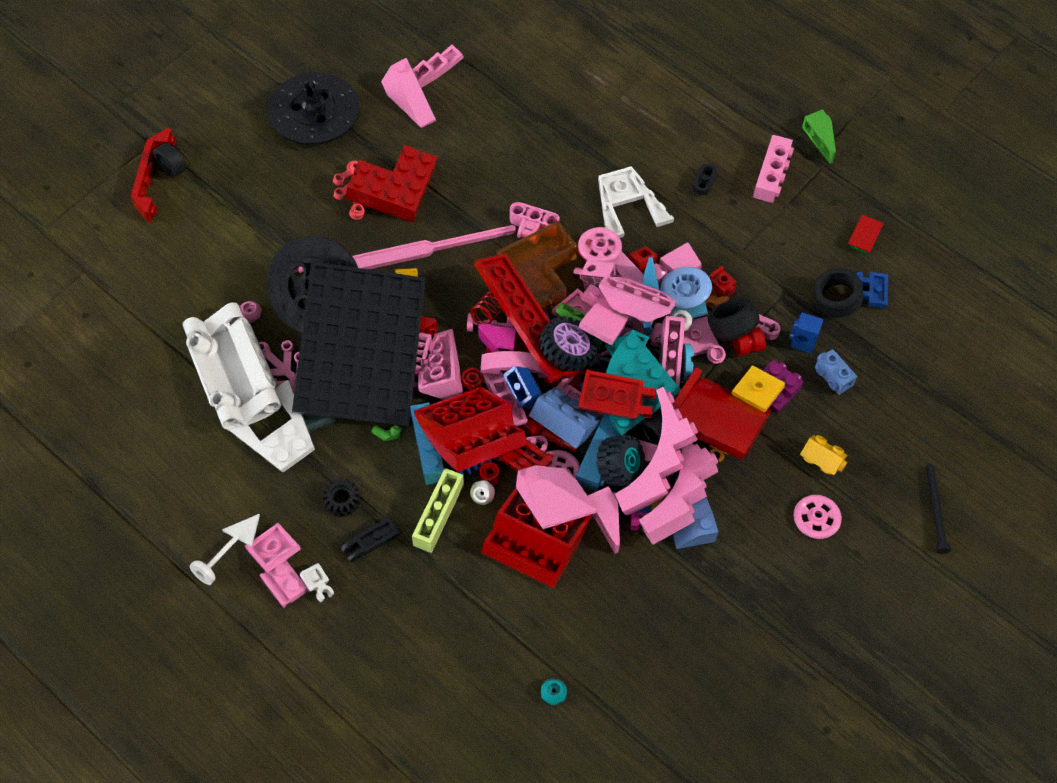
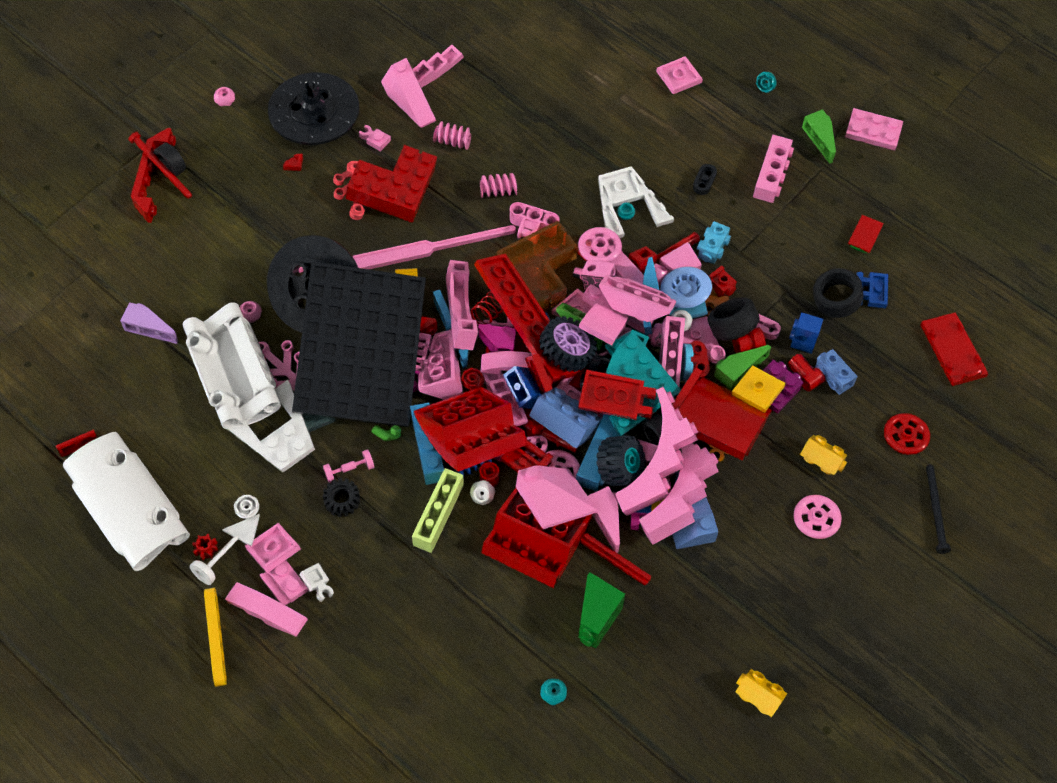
black hinge [341,517,400,563] -> none
none -> red slope [56,430,98,457]
none -> white panel [63,432,190,571]
none -> lavender slope [120,302,178,344]
none -> red bar [128,132,192,199]
none -> red gear [192,534,219,561]
none -> yellow beam [204,587,227,687]
none -> bright pink plate [214,87,235,106]
none -> bright pink slope [225,582,308,637]
none -> white plate [234,495,259,519]
none -> red tile [283,154,303,171]
none -> bright pink wheel [323,449,374,484]
none -> bright pink plate [359,125,391,152]
none -> bright pink piece [433,121,471,150]
none -> dark azure piece [433,290,470,368]
none -> bright pink arch [446,260,478,350]
none -> bright pink piece [480,173,517,198]
none -> red plate [525,353,553,393]
none -> green slope [578,572,625,648]
none -> red axle [580,533,651,585]
none -> teal plate [617,203,635,220]
none -> bright pink plate [656,56,703,94]
none -> red axle [657,232,700,264]
none -> red plate [690,341,710,379]
none -> medium azure brick [697,221,731,264]
none -> bright green slope [714,345,771,390]
none -> yellow brick [736,669,788,717]
none -> teal plate [756,72,777,93]
none -> red piece [787,354,825,392]
none -> bright pink plate [845,108,903,151]
none -> red plate [884,413,930,455]
none -> red piece [920,312,988,386]

